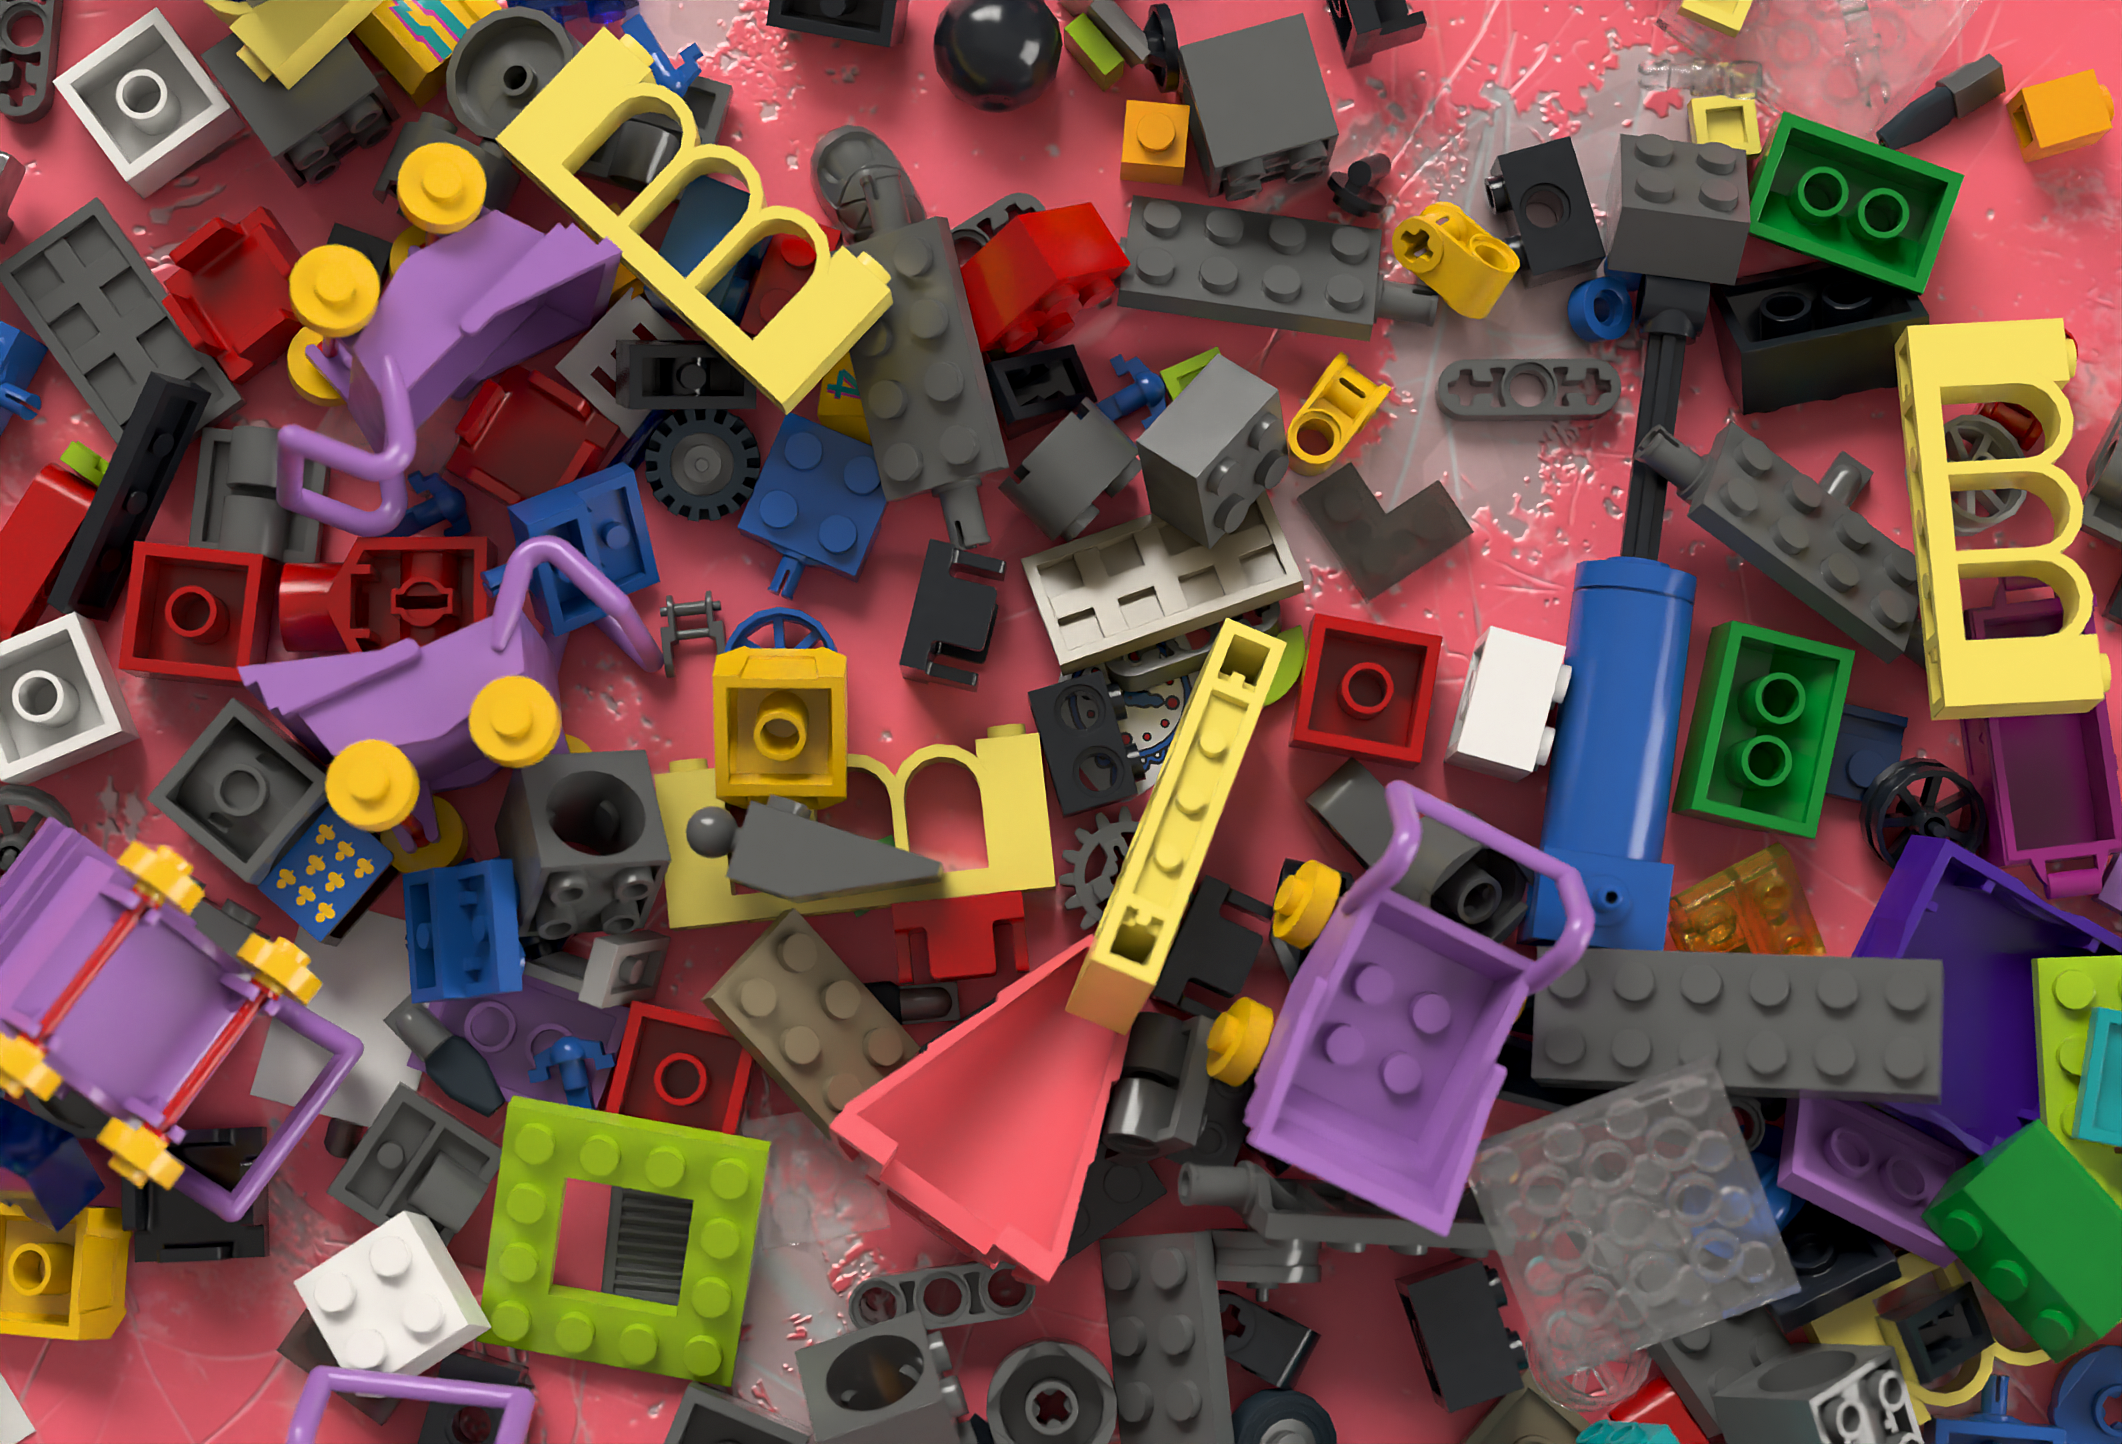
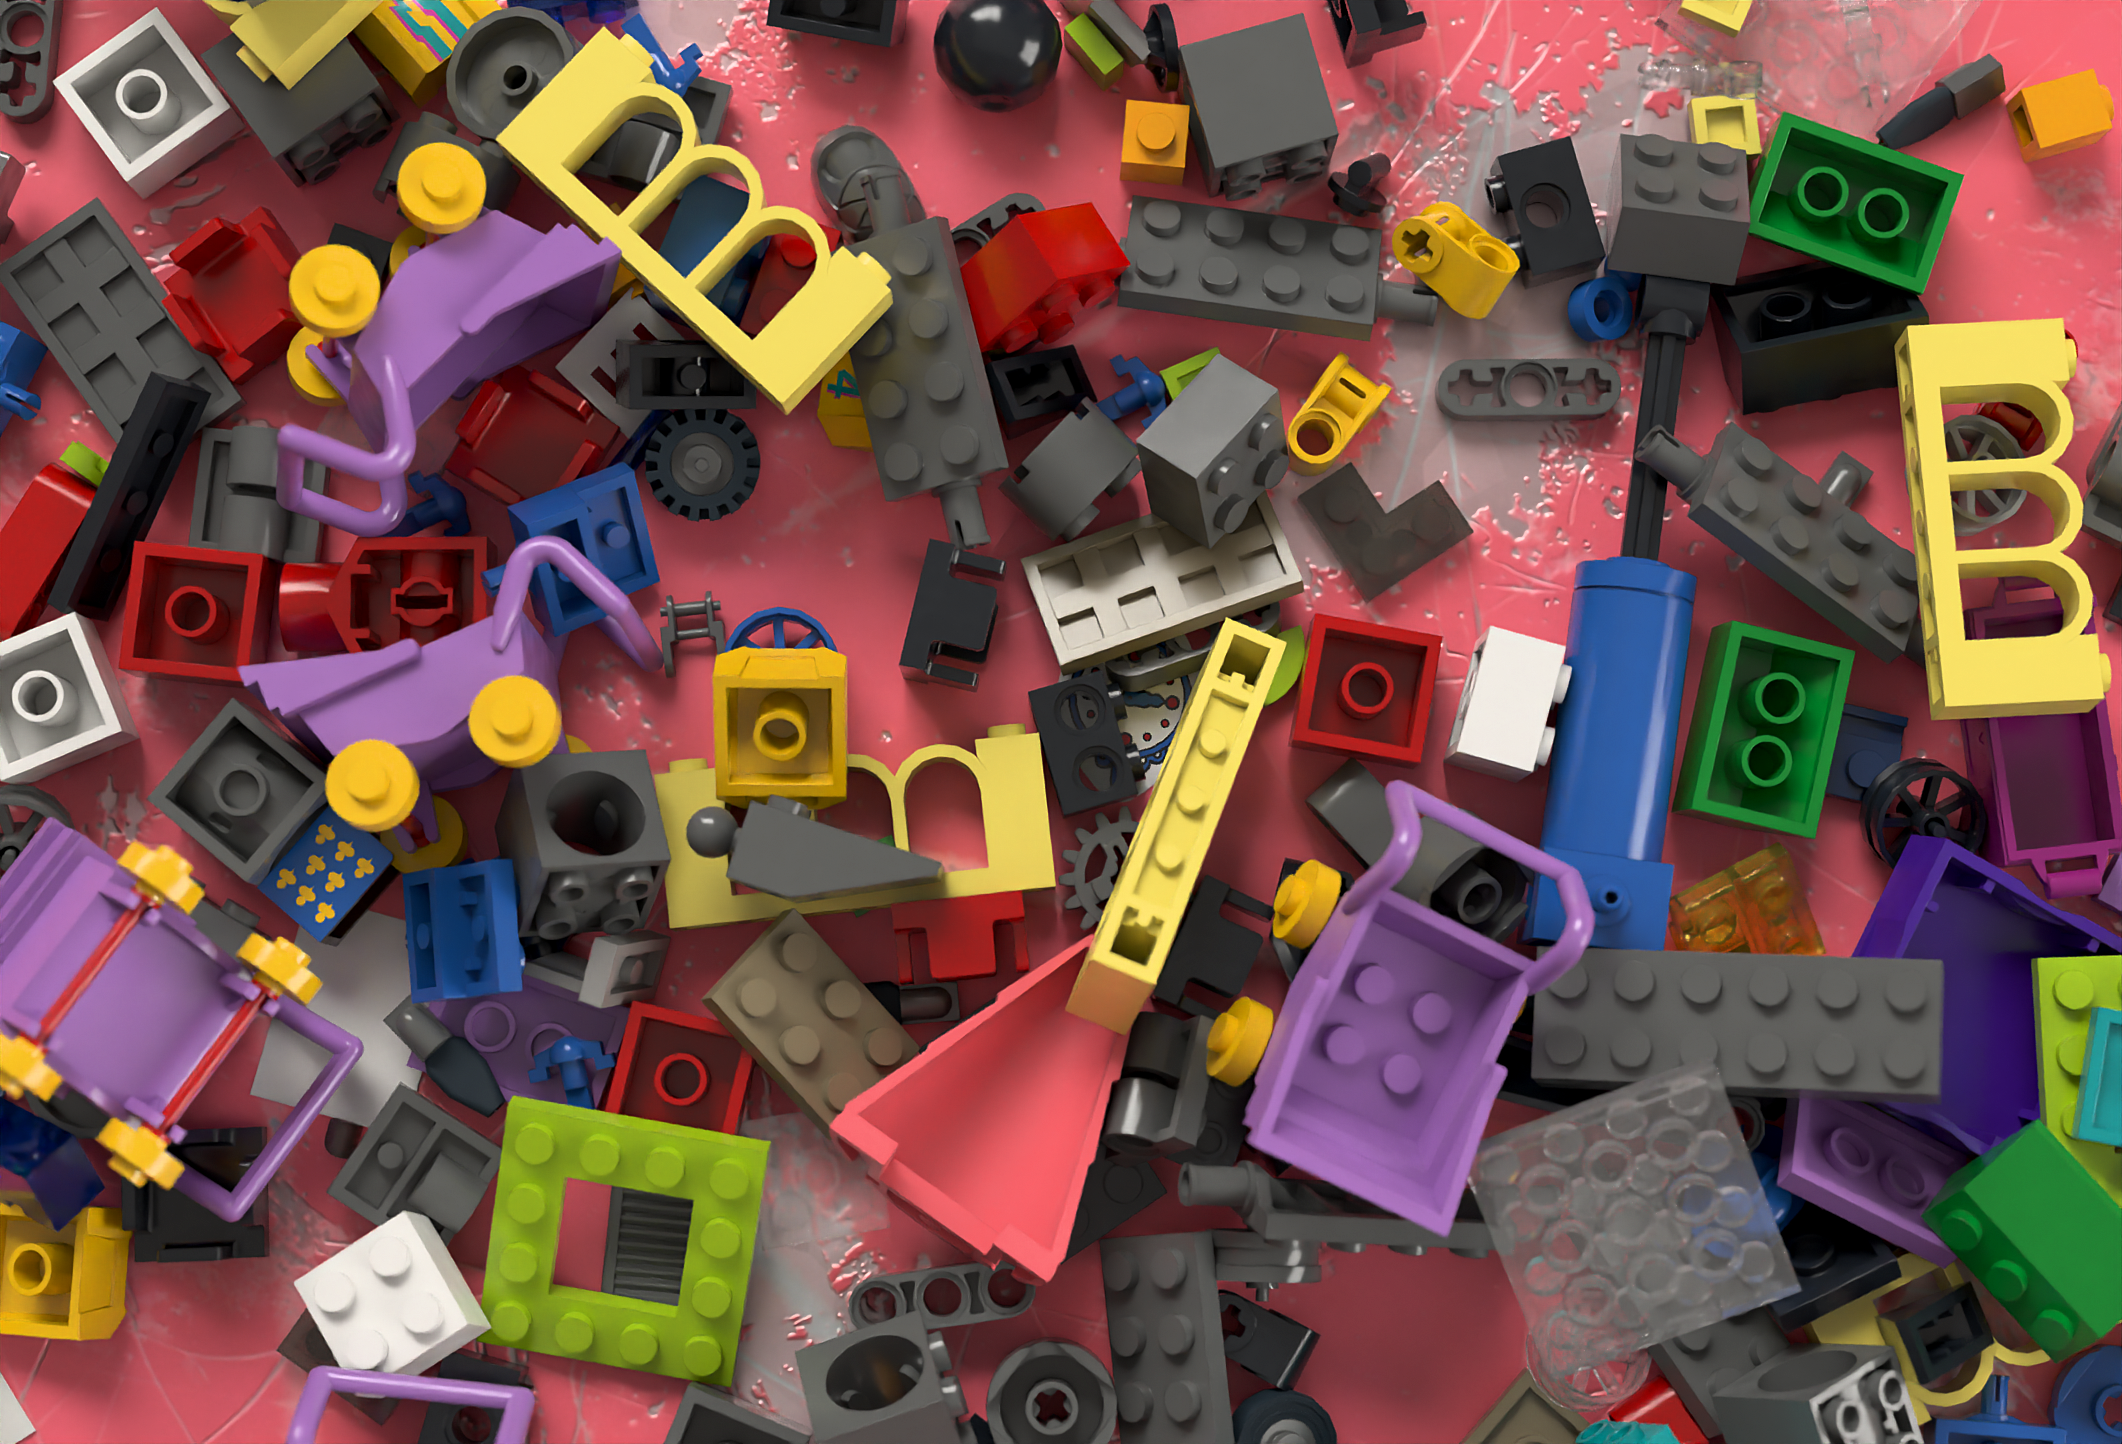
blue plate [737,412,889,600] -> none
black brick [1394,1257,1529,1413] -> none

